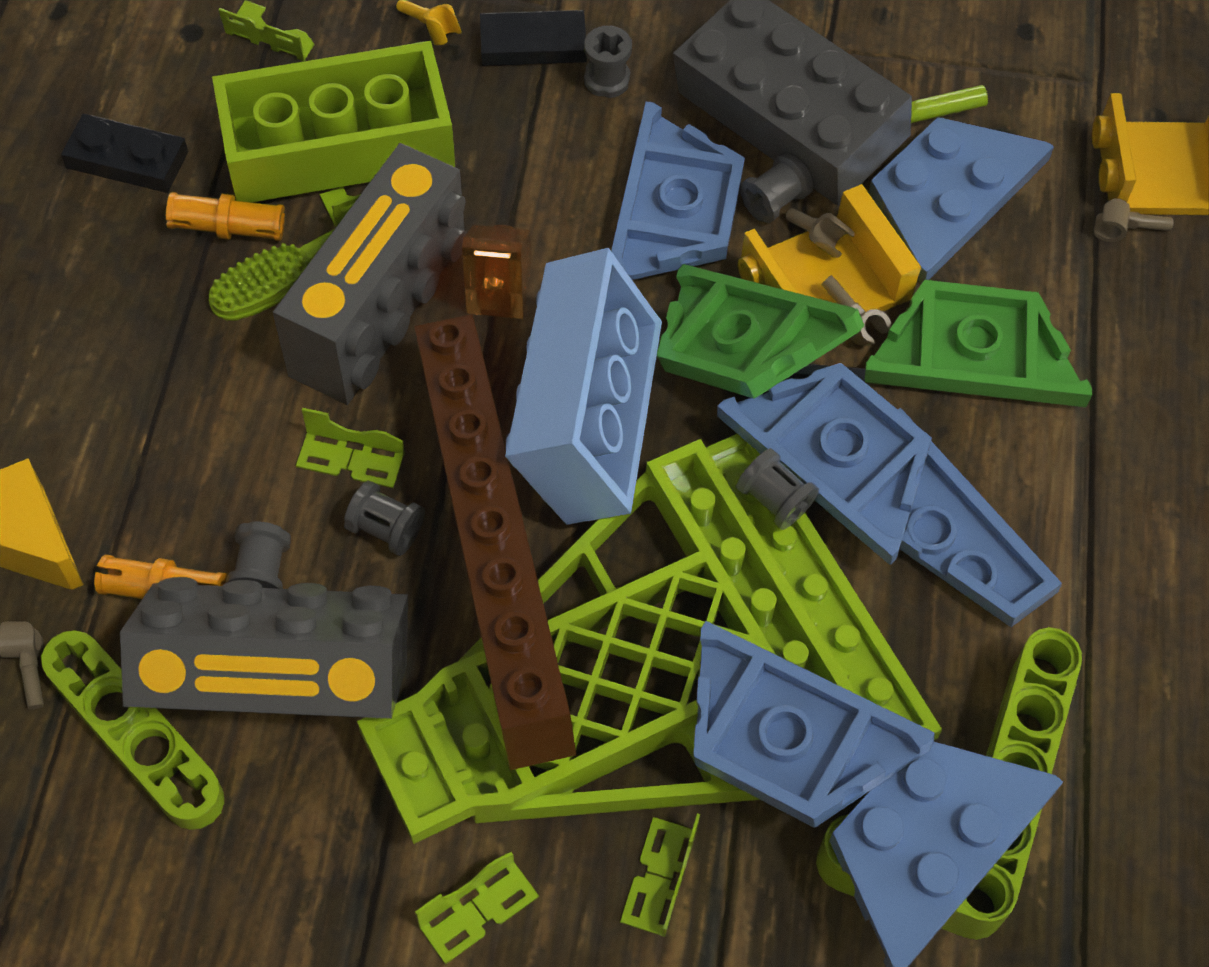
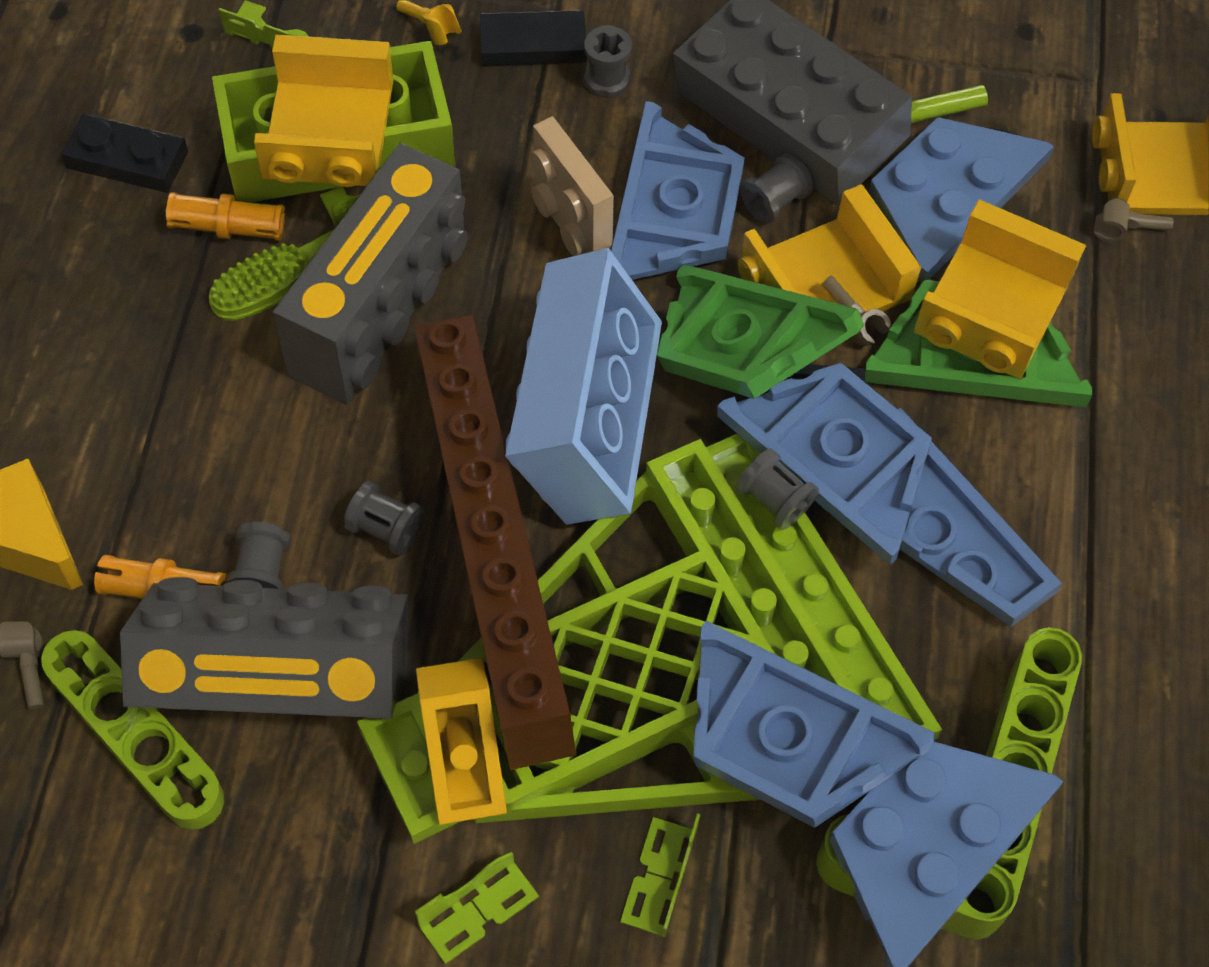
lime piece [296,407,405,488] -> none
clear orange slope [462,225,531,319] -> none
dark tan hand [786,208,855,258] -> none
none -> yellow panel [254,34,394,187]
none -> yellow slope [416,658,507,825]
none -> tan plate [530,116,614,256]
none -> yellow panel [914,199,1086,380]

